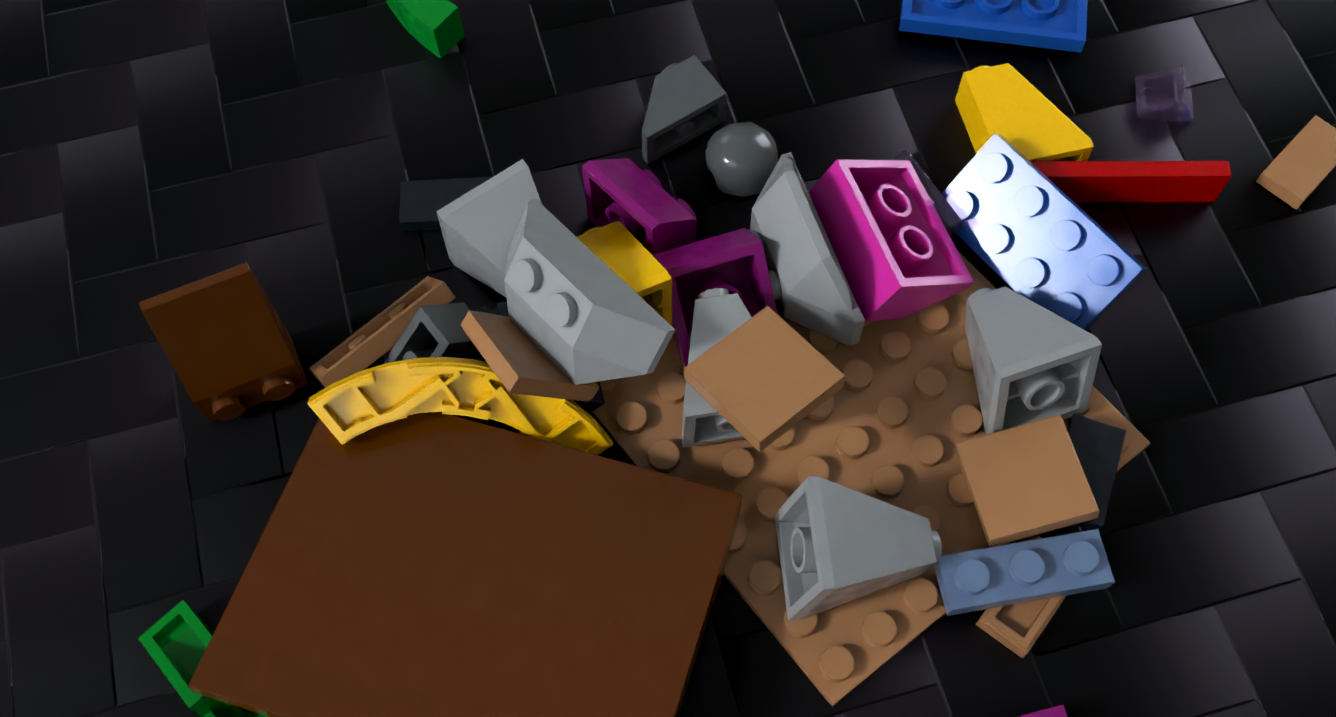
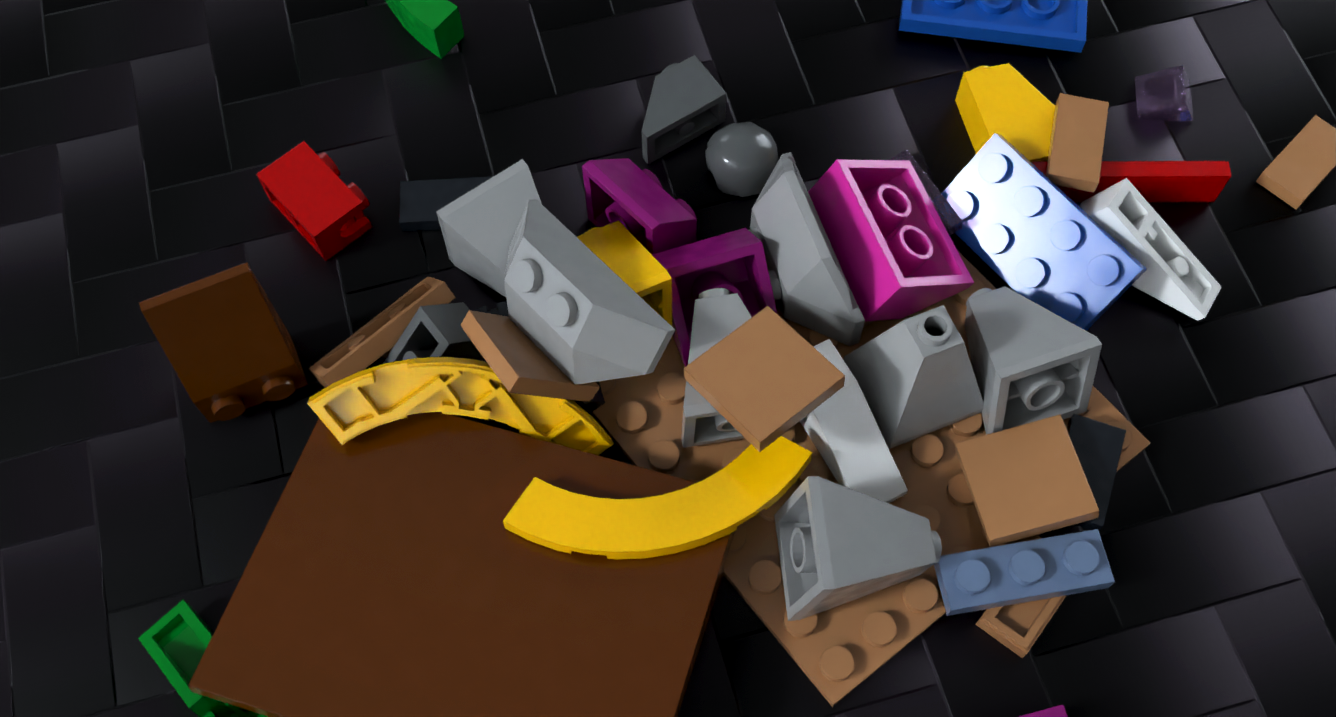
none -> red brick [256,141,372,261]
none -> yellow tile [503,436,813,560]
none -> white slope [800,339,908,503]
none -> light grey slope [844,305,984,449]
none -> medium nougat tile [1045,93,1109,193]
none -> white slope [1079,178,1221,321]

